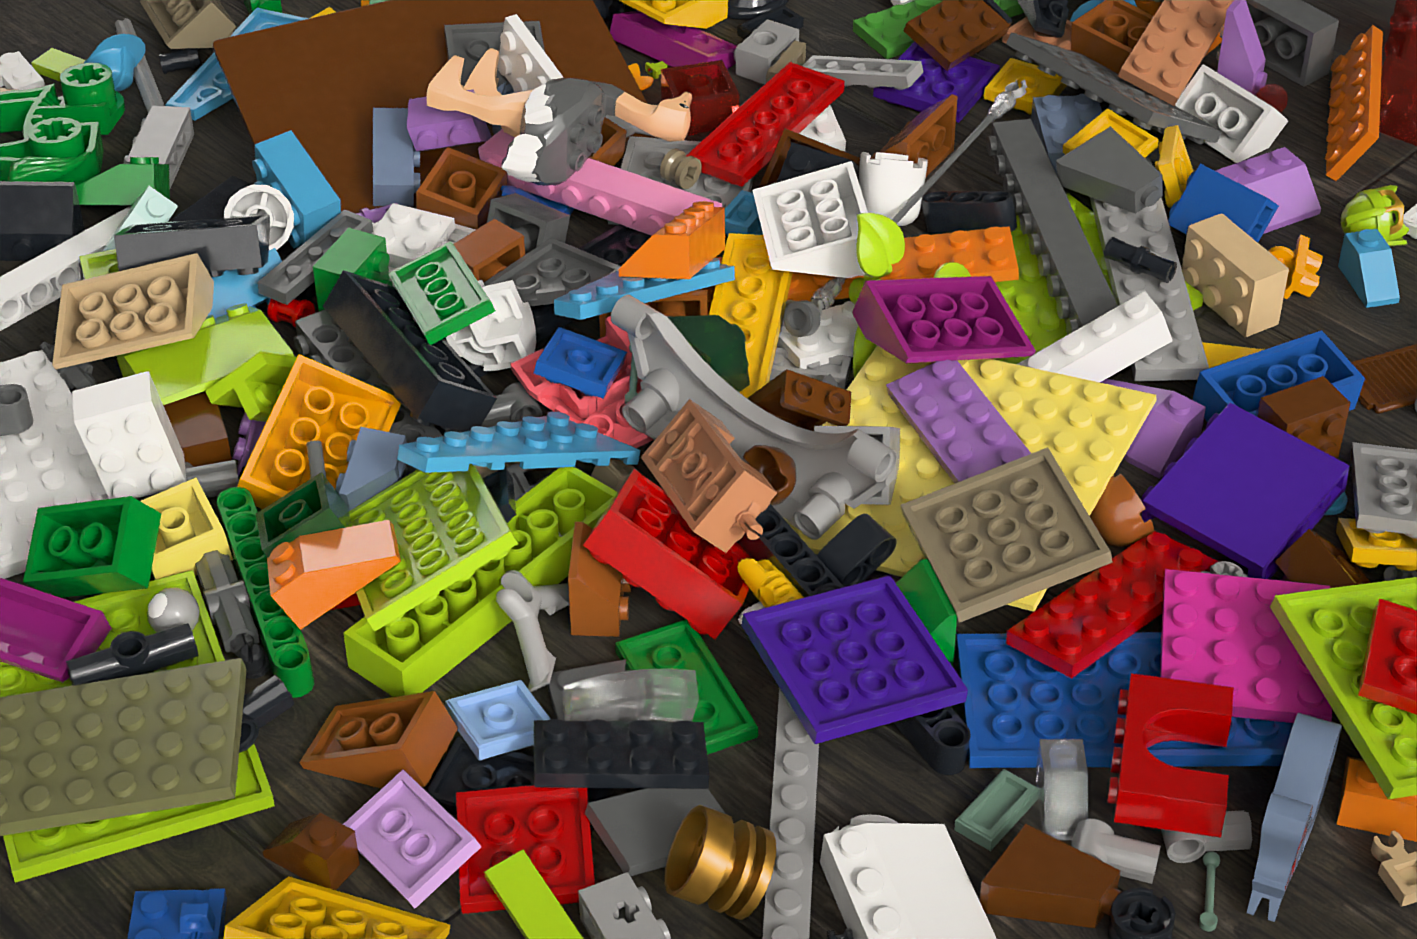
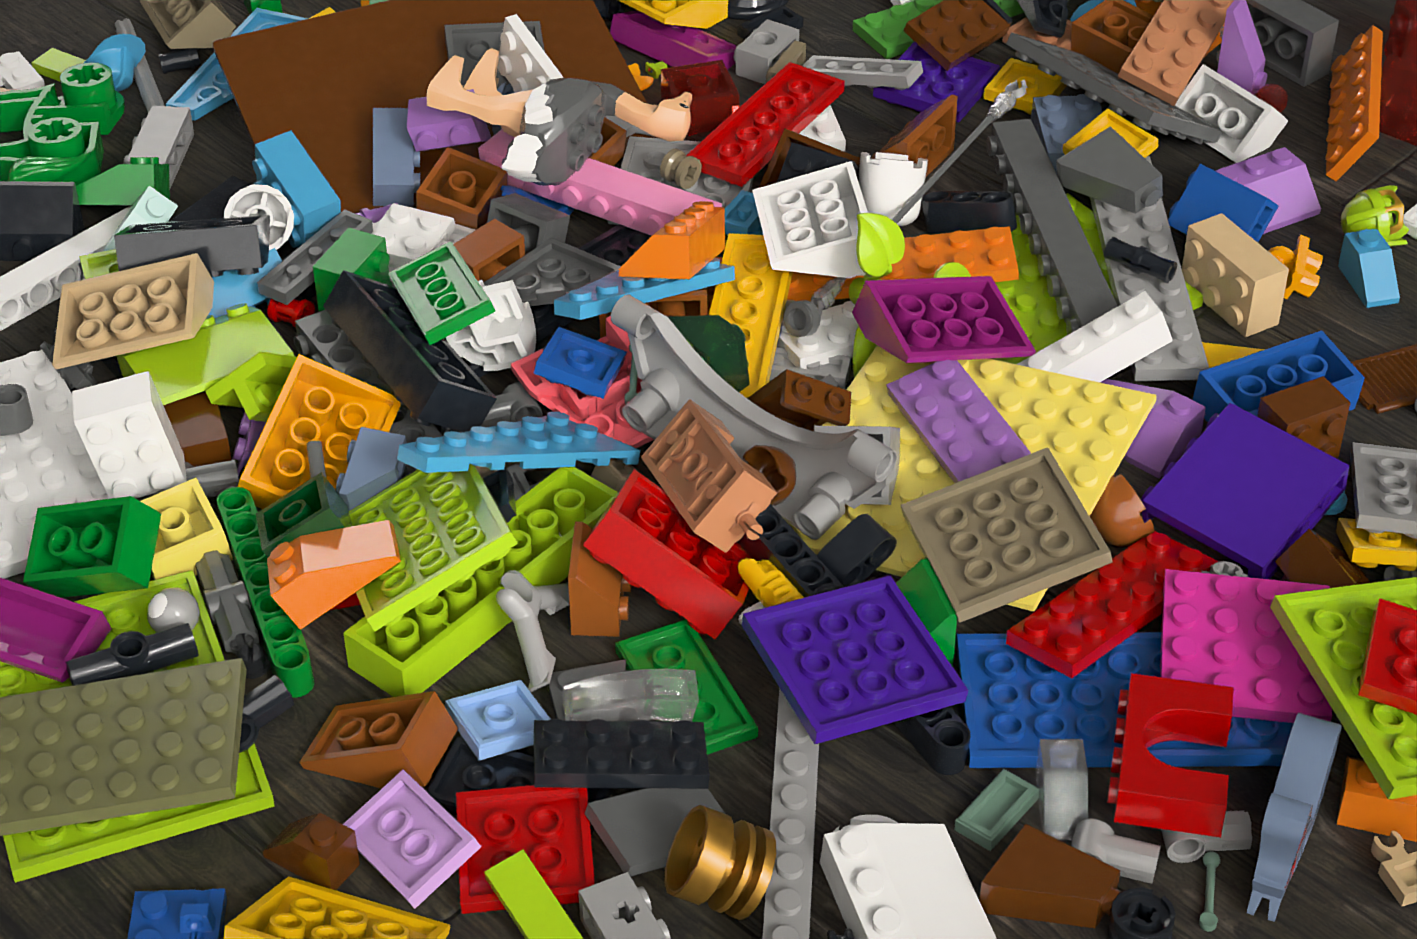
yellow plate [1155,125,1194,208] -> none

